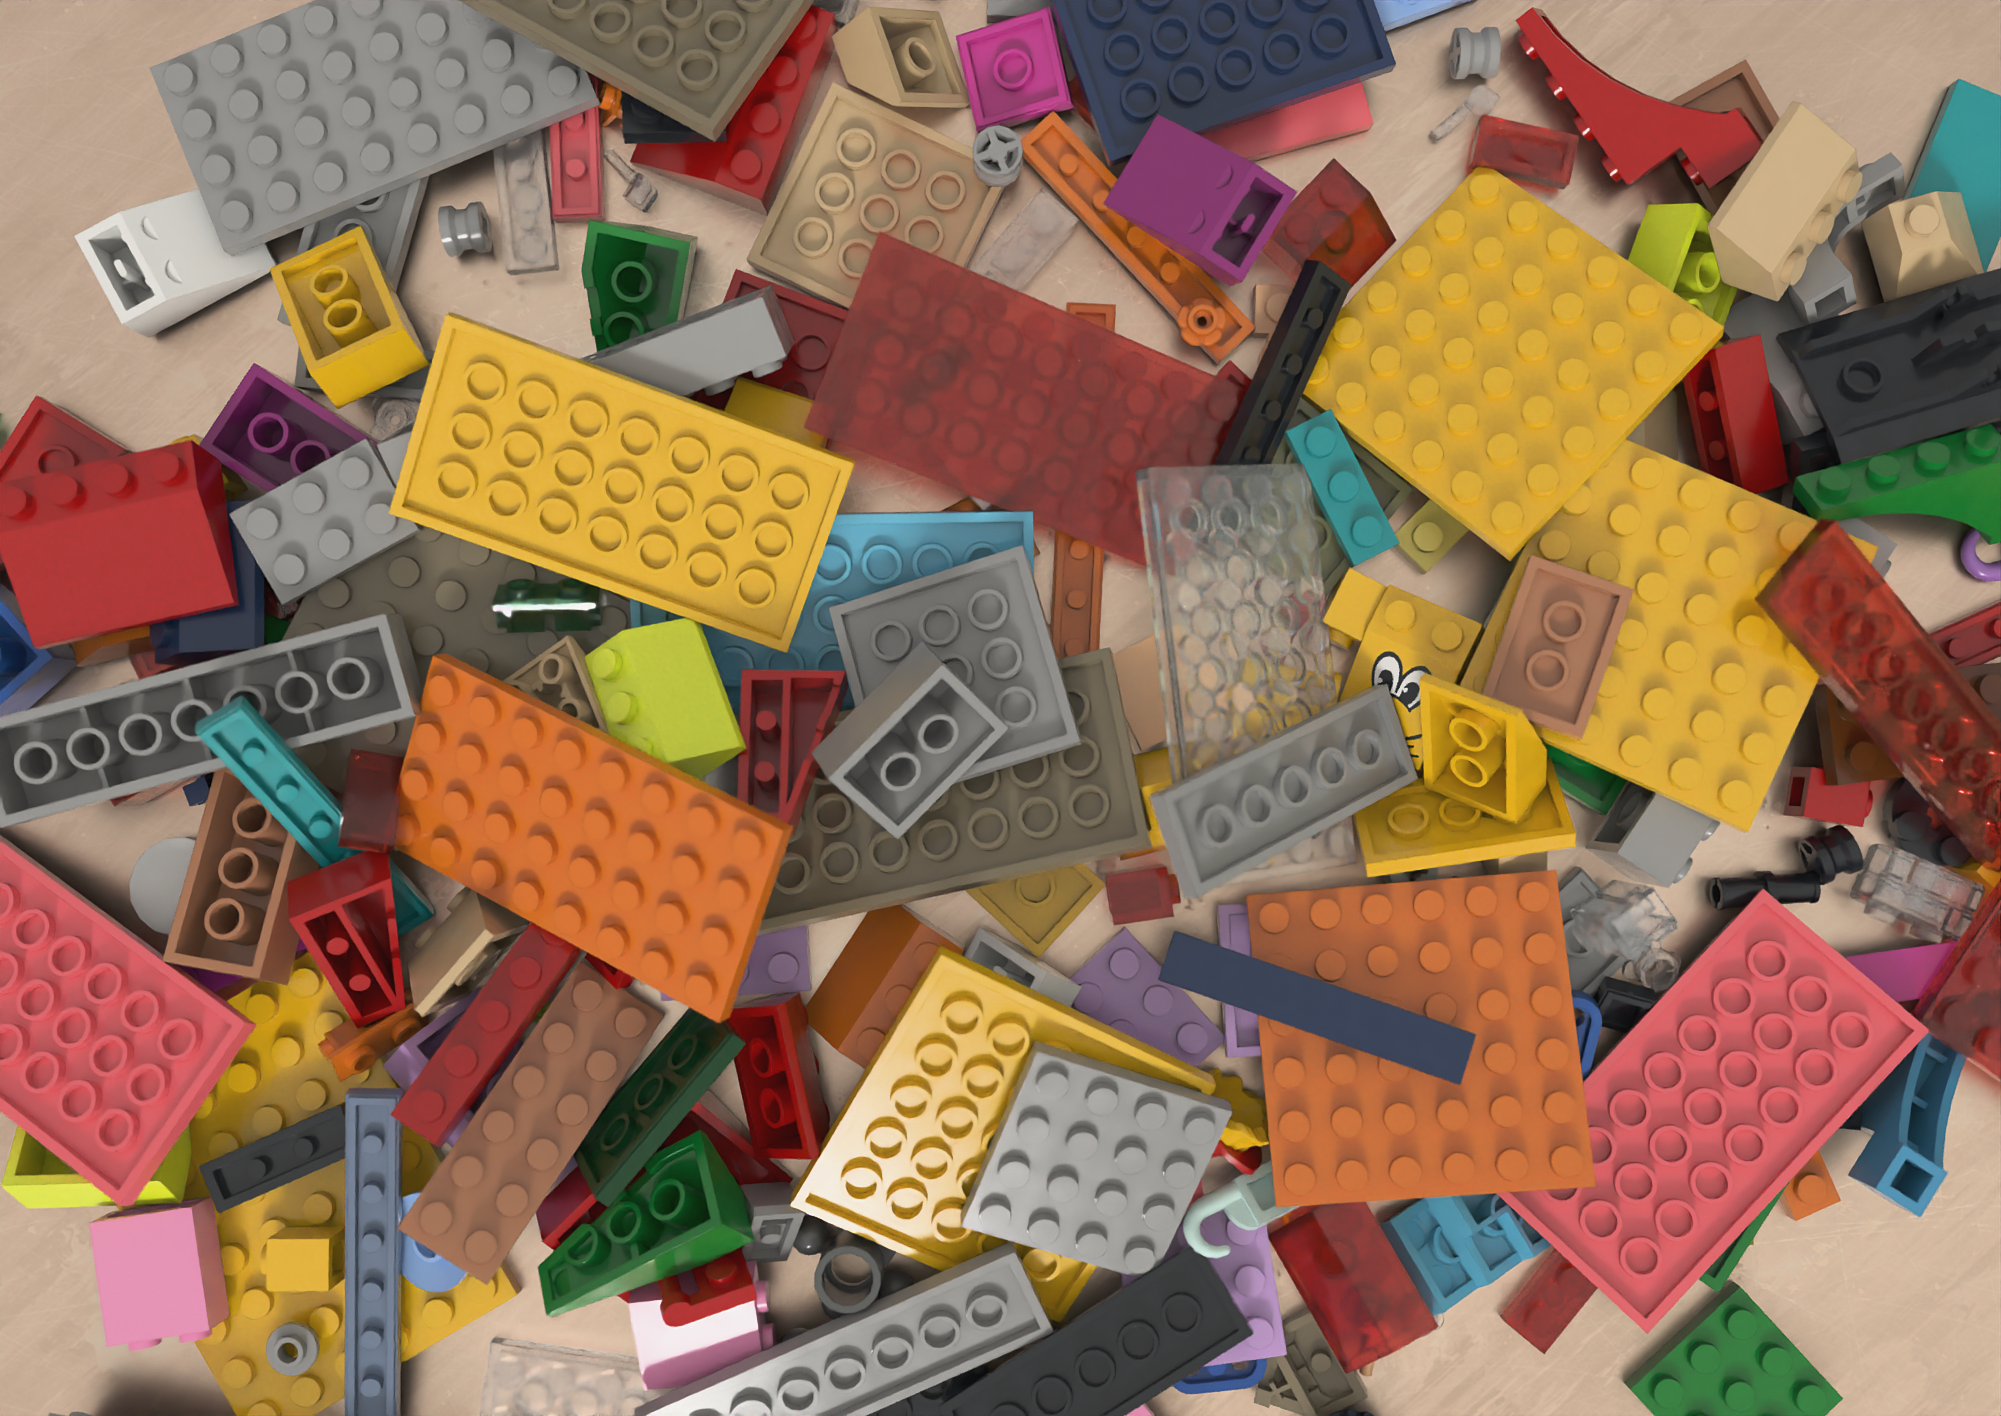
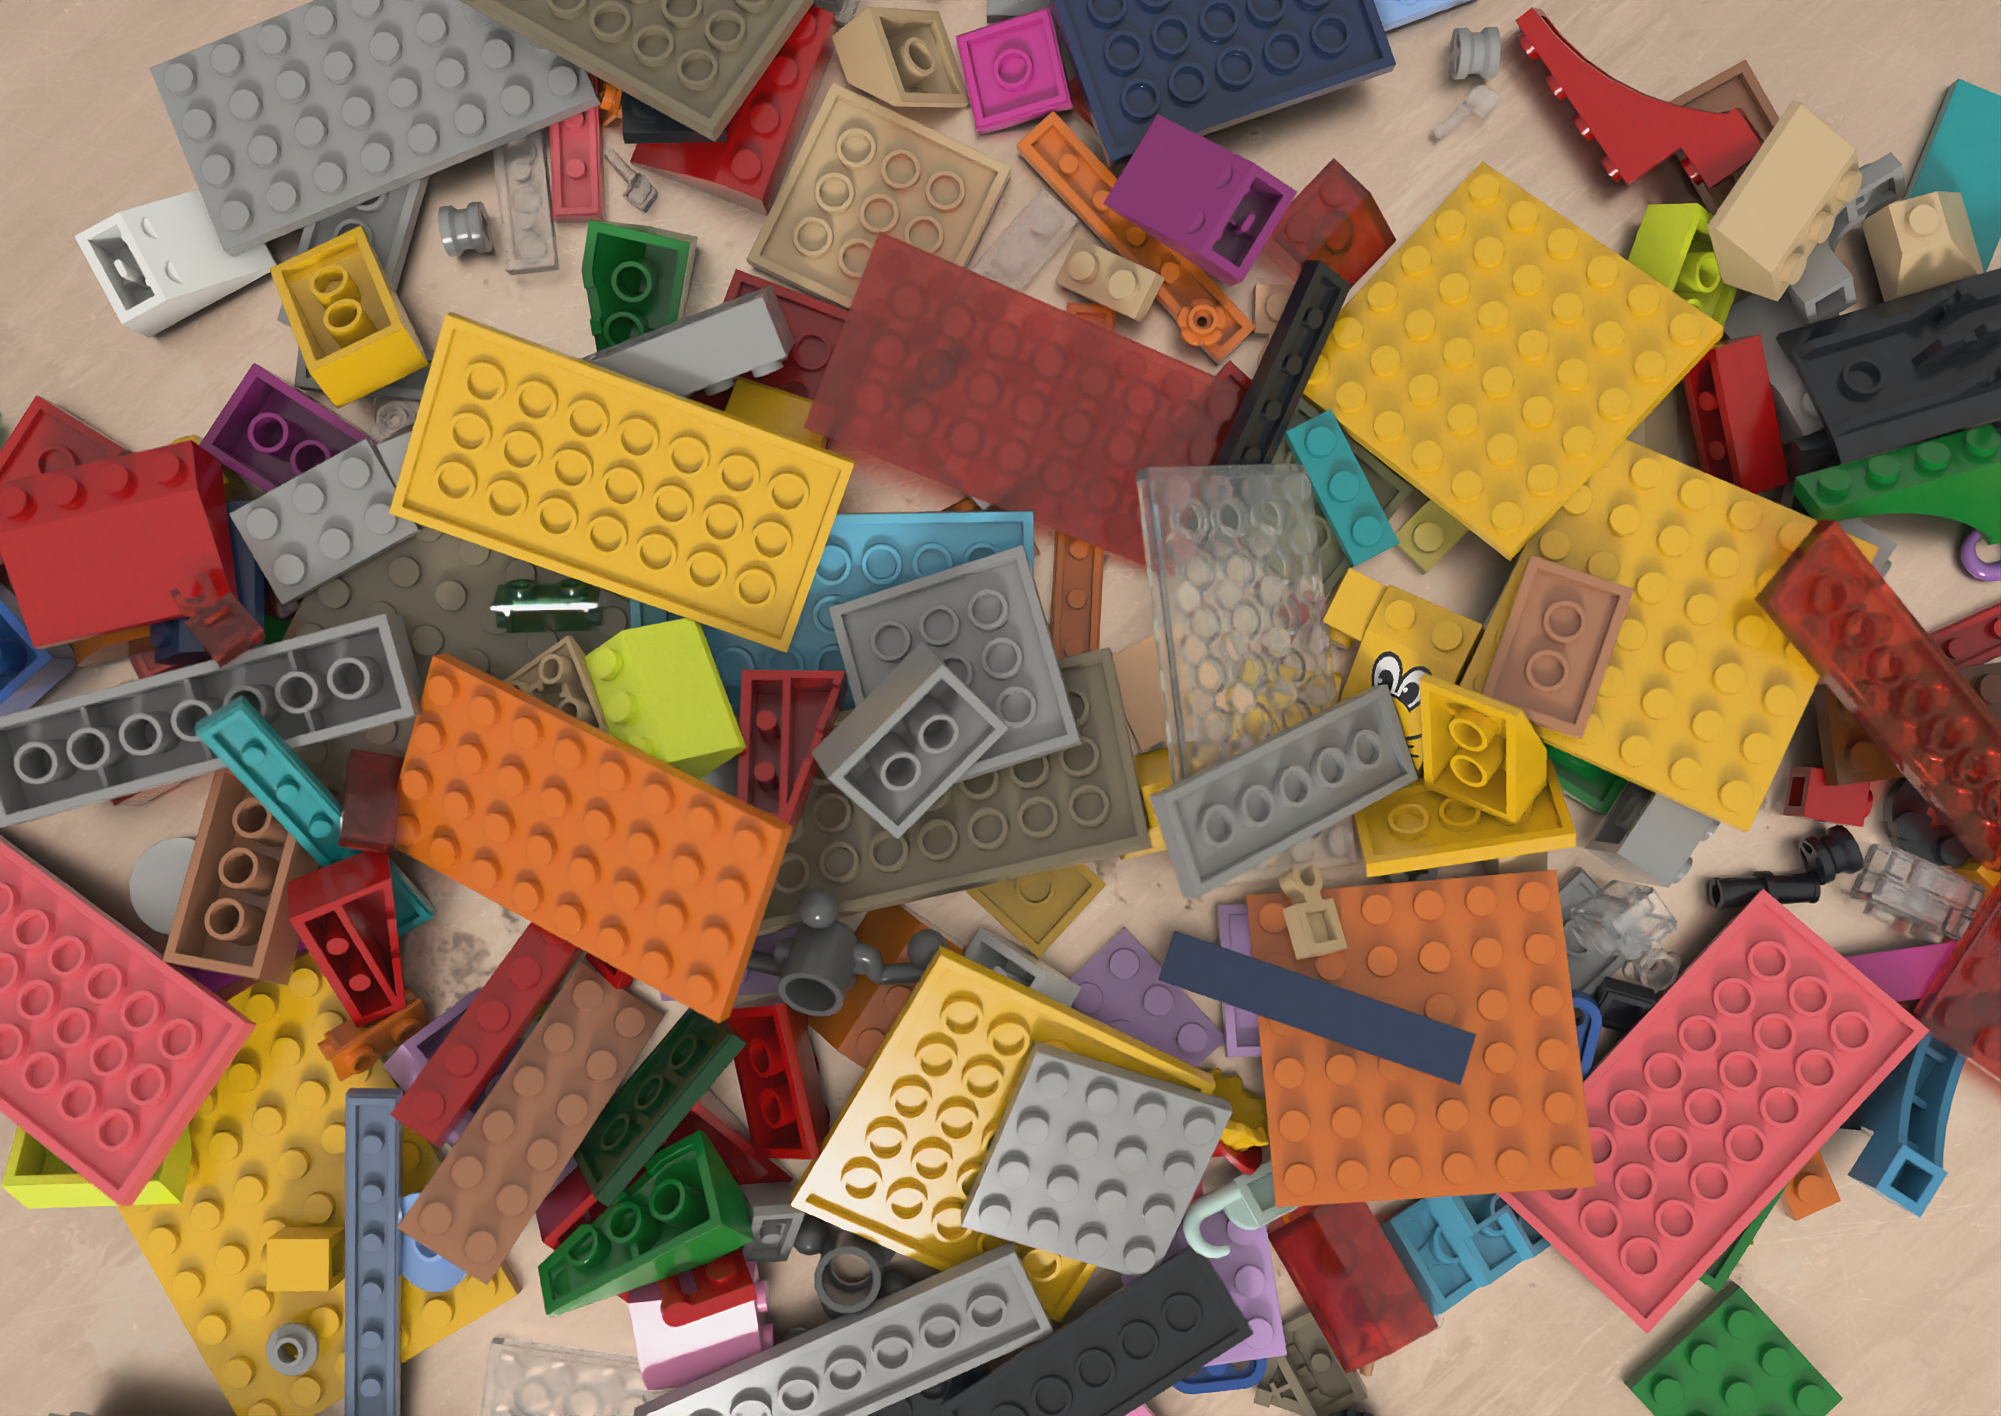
bright pink brick [89,1196,230,1351] -> none
dark blue piece [182,772,214,806] -> none
black plate [199,1101,346,1214] -> none
tan slope [407,887,531,1017] -> none
light grey wheel [972,125,1023,188] -> none
clear red brick [1104,864,1181,926] -> none
coral tile [1202,82,1373,162] -> none
clear red plate [1468,114,1580,190] -> none
clear red plate [1500,1249,1597,1354] -> none
none -> clear red plate [171,573,266,668]
none -> dark grey wheel [746,887,948,1016]
none -> tan plate [1055,237,1165,324]
none -> tan plate [1279,864,1348,960]

